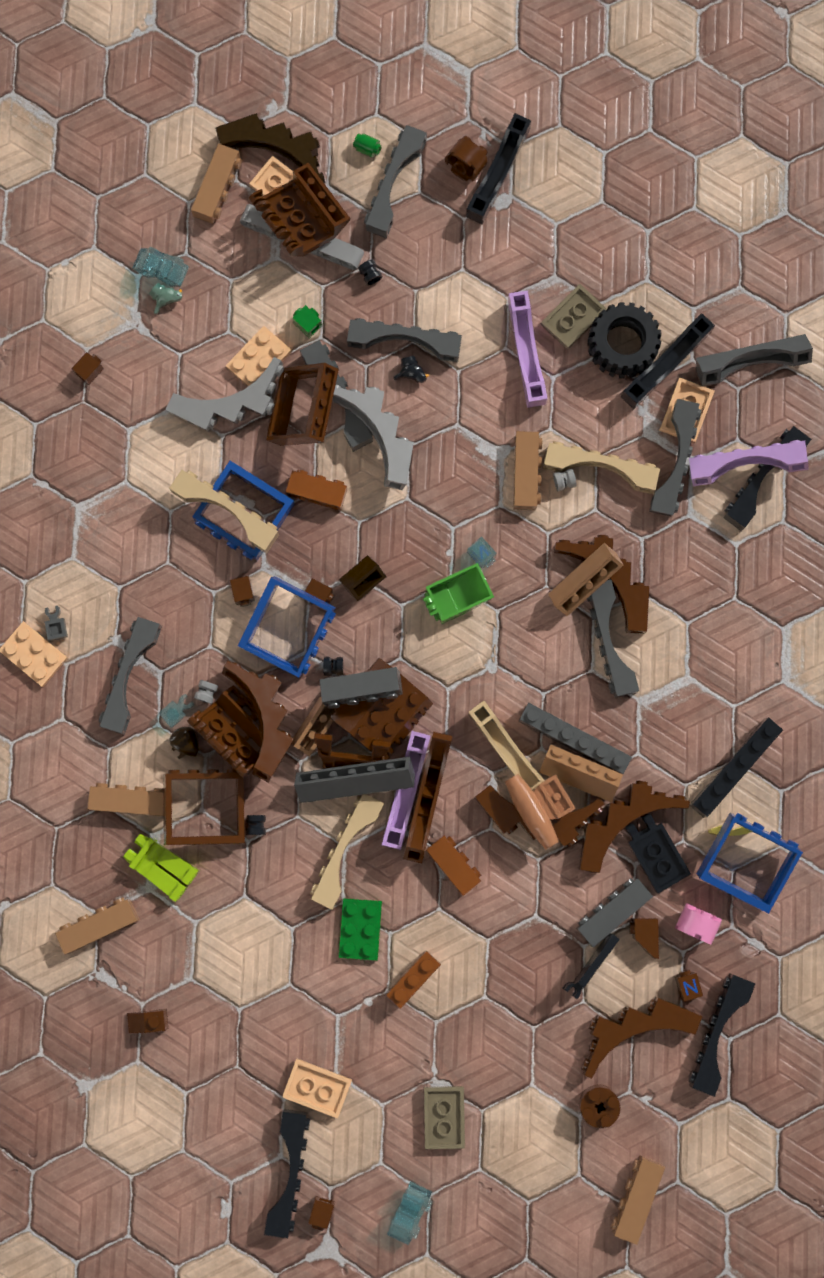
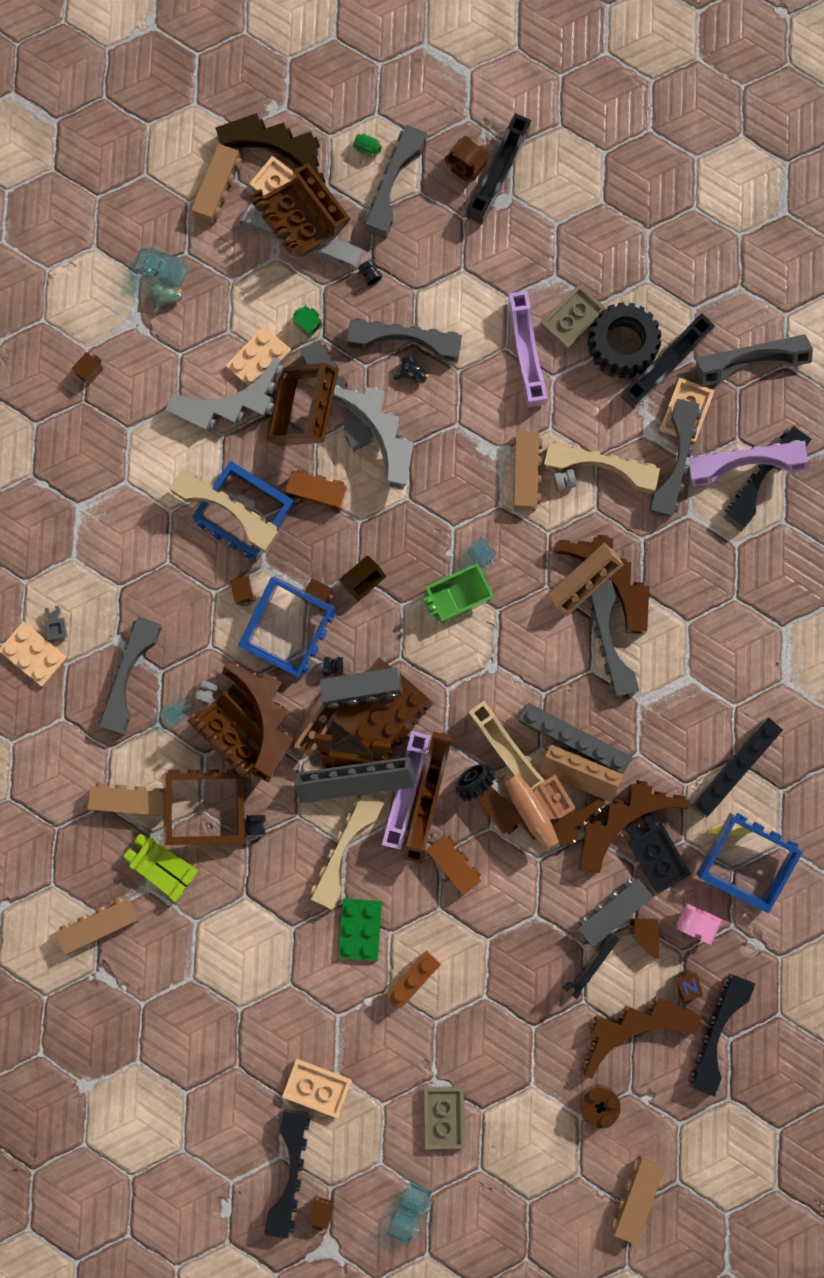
reddish brown slope [127,1009,169,1033] -> none
dark brown piece [169,726,199,759] -> none
none -> black gear [455,764,496,801]

